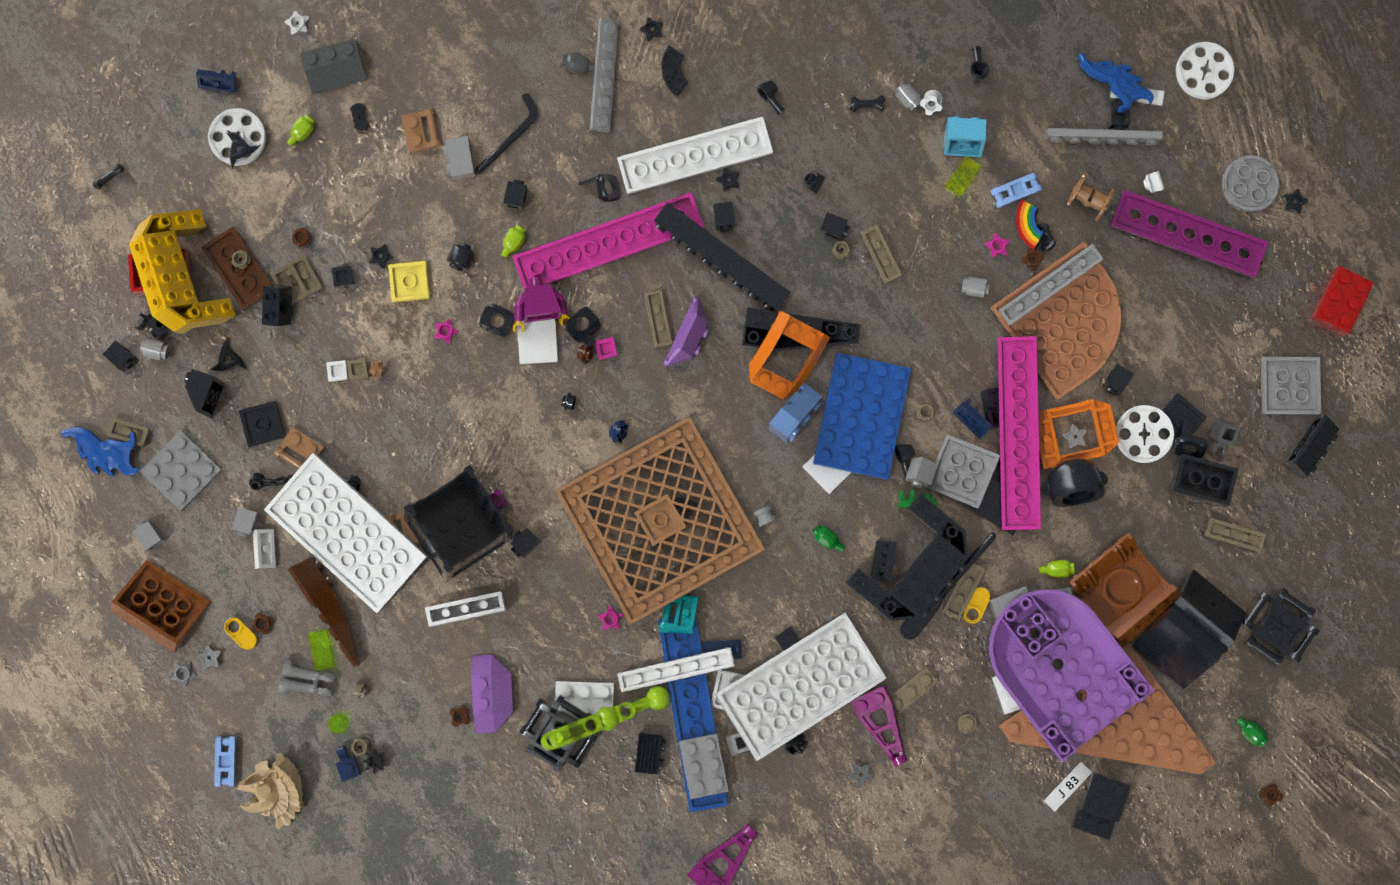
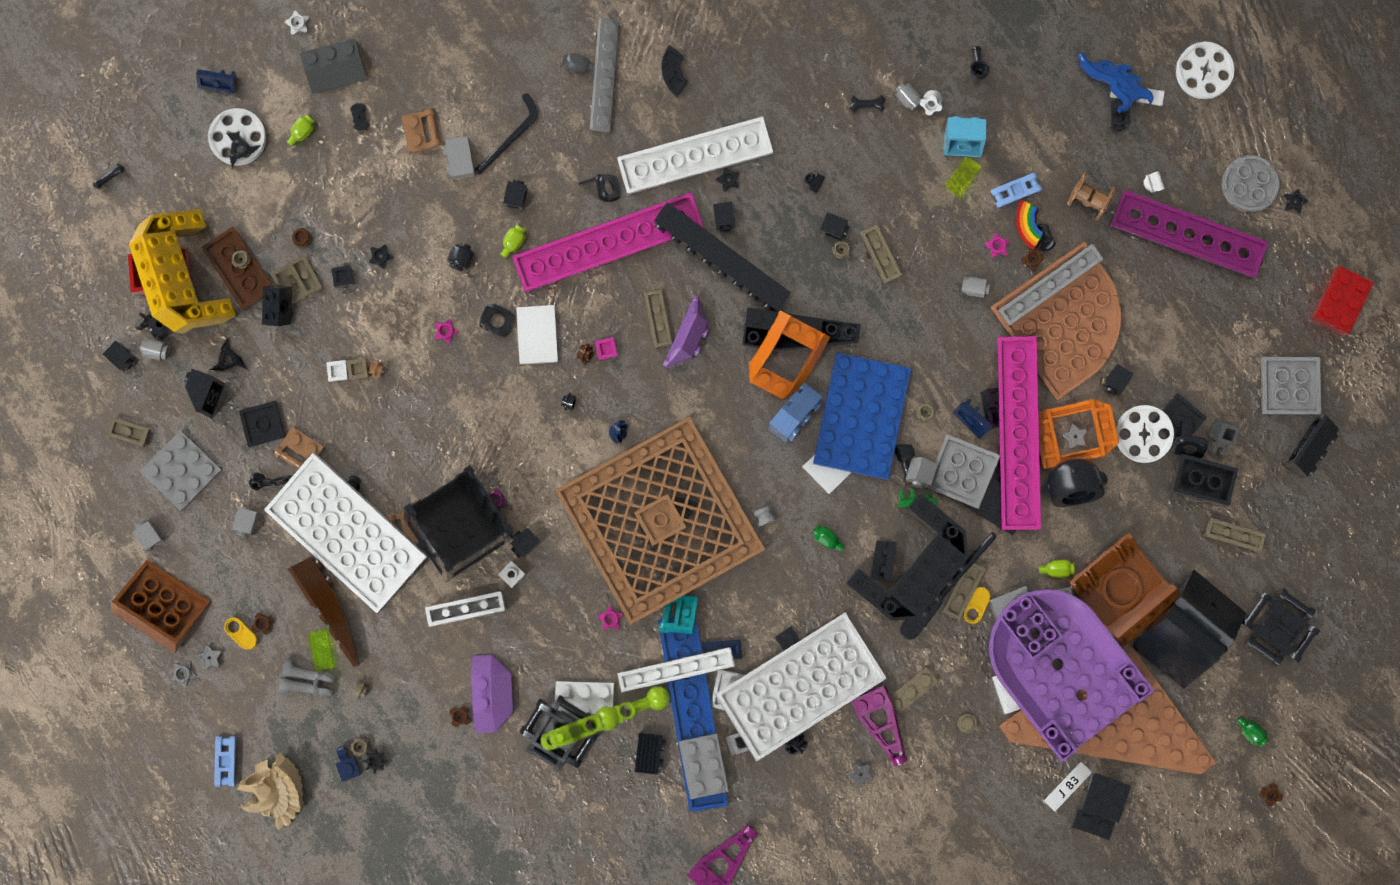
blue piece [62,427,140,476] -> none
white plate [253,529,276,569] -> none
clear neon green plate [328,714,348,734] -> none
light yellow tile [388,261,430,303] -> none
magenta torso [513,276,570,332] -> none
black piece [565,307,601,347] -> none
black plate [639,17,663,41] -> none
black bar [756,80,785,115] -> none
light grey plate [1046,128,1163,146] -> none
none -> white plate [498,561,526,588]

